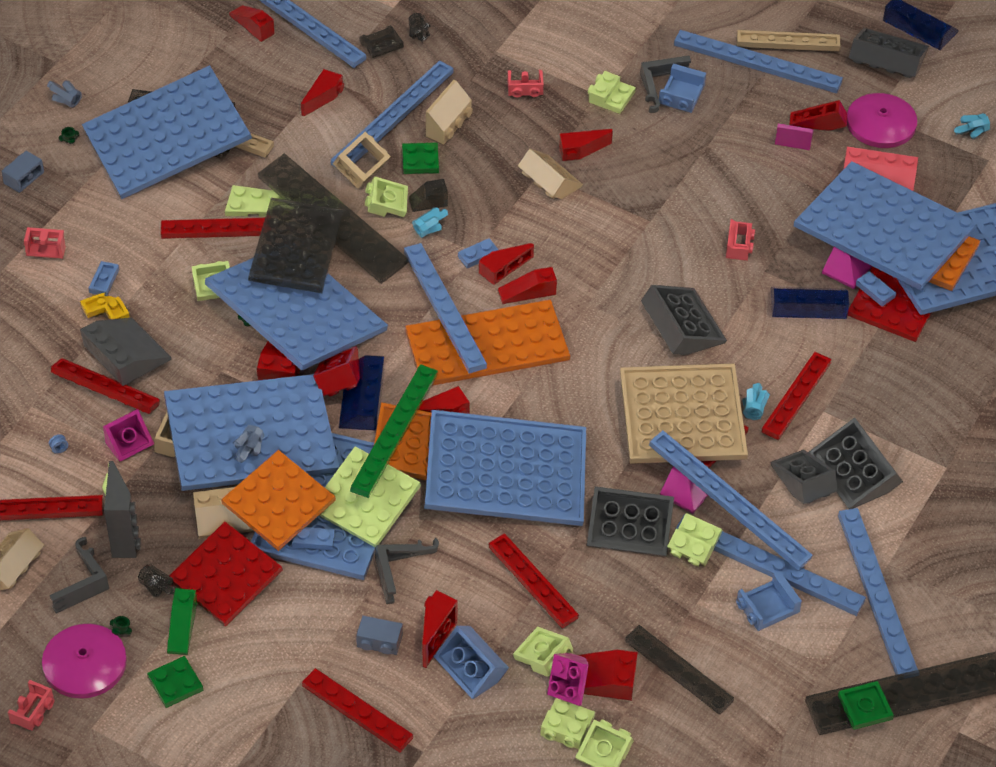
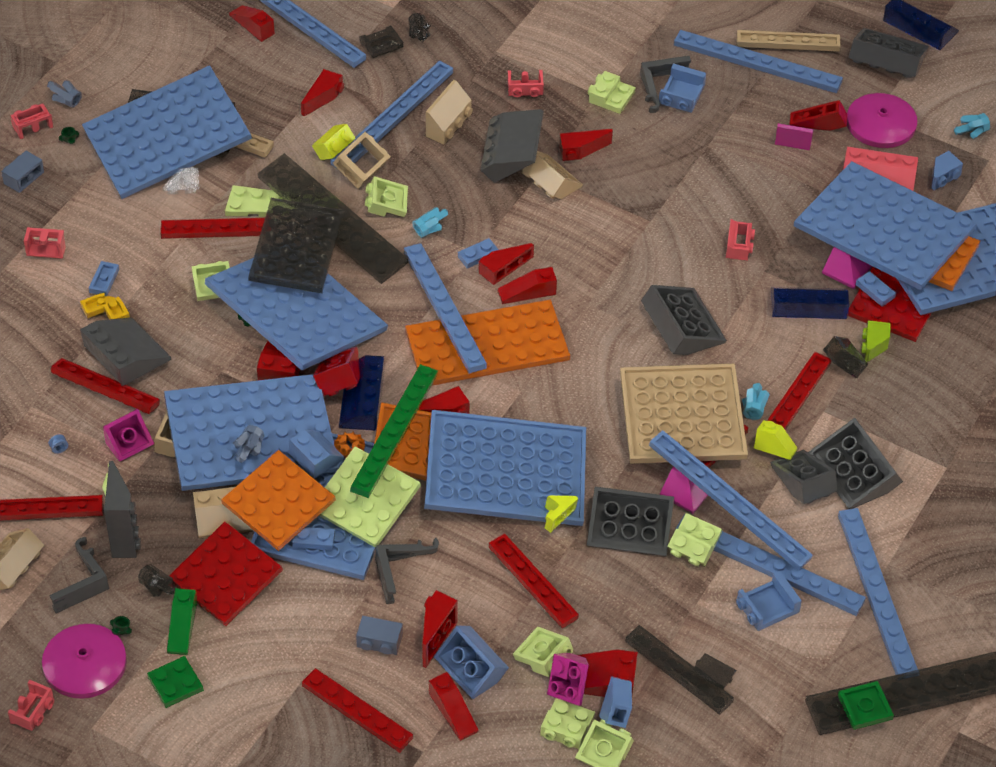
green plate [402,143,439,174] -> none
clear smoke slope [409,179,448,212] -> none
none -> coral window [10,104,53,139]
none -> clear slope [163,167,200,194]
none -> medium blue slope [288,430,344,478]
none -> neon yellow brick [312,124,356,160]
none -> orange gear [334,431,365,458]
none -> red slope [429,672,479,741]
none -> dark grey slope [480,109,544,183]
none -> neon yellow slope [544,495,578,533]
none -> medium blue slope [599,676,632,728]
none -> clear smoke piece [691,653,737,690]
none -> neon yellow slope [754,420,797,460]
none -> clear smoke slope [823,336,868,378]
none -> lime slope [861,321,891,362]
none -> medium blue slope [931,151,963,190]

